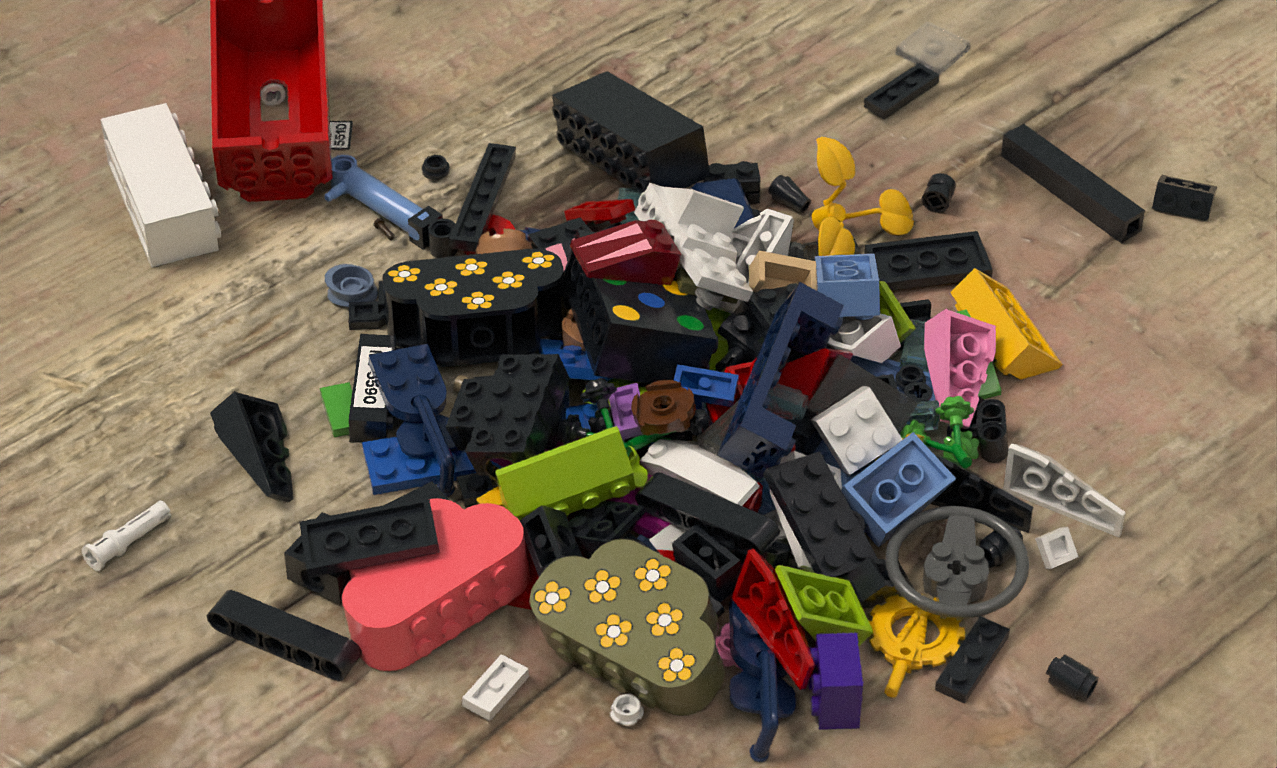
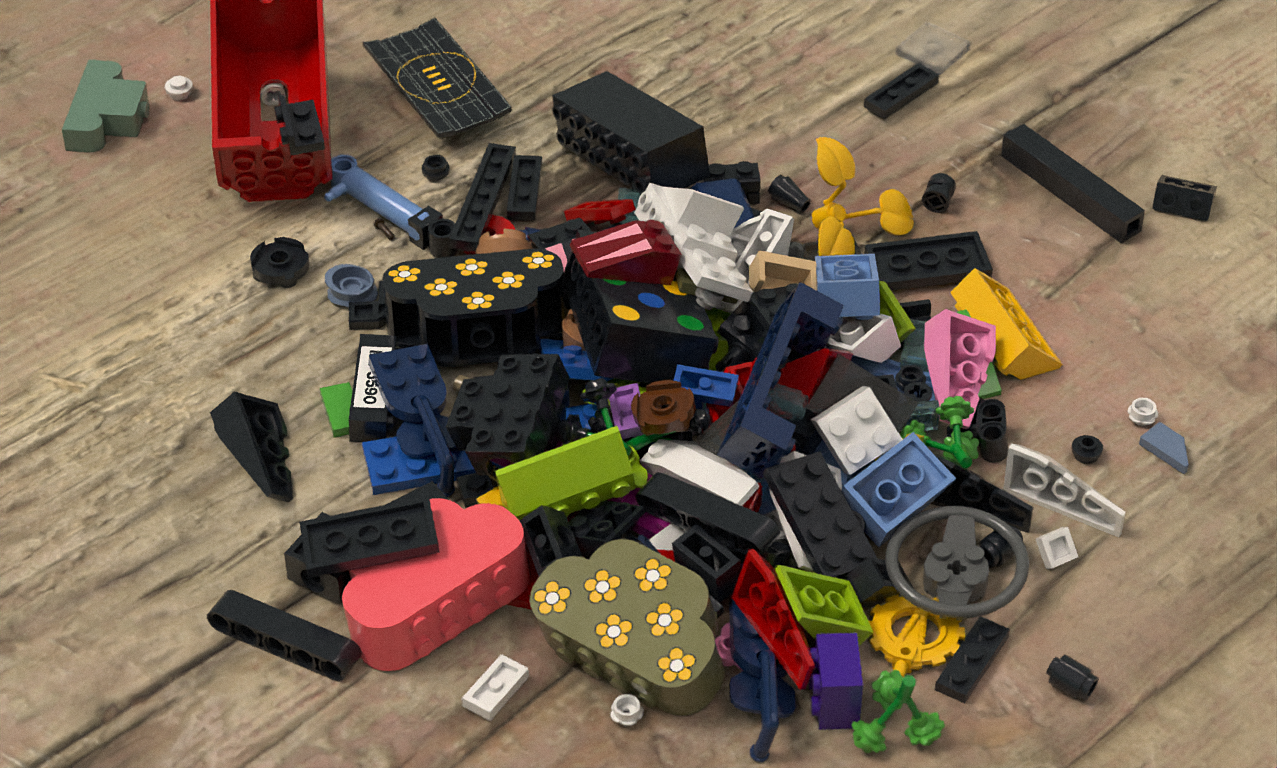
white pin [82,501,171,571] -> none
white brick [100,103,221,268] -> none
sticker [330,121,353,150] -> none
none -> sand green brick [62,60,150,152]
none -> white plate [165,76,193,101]
none -> black plate [250,237,309,288]
none -> black bracket [274,94,325,156]
none -> black hinge [363,17,512,138]
none -> black plate [507,155,542,221]
none -> bright green plant [852,670,945,753]
none -> black plate [1071,435,1103,464]
none -> white plate [1128,398,1158,426]
none -> sand blue tile [1139,422,1189,474]

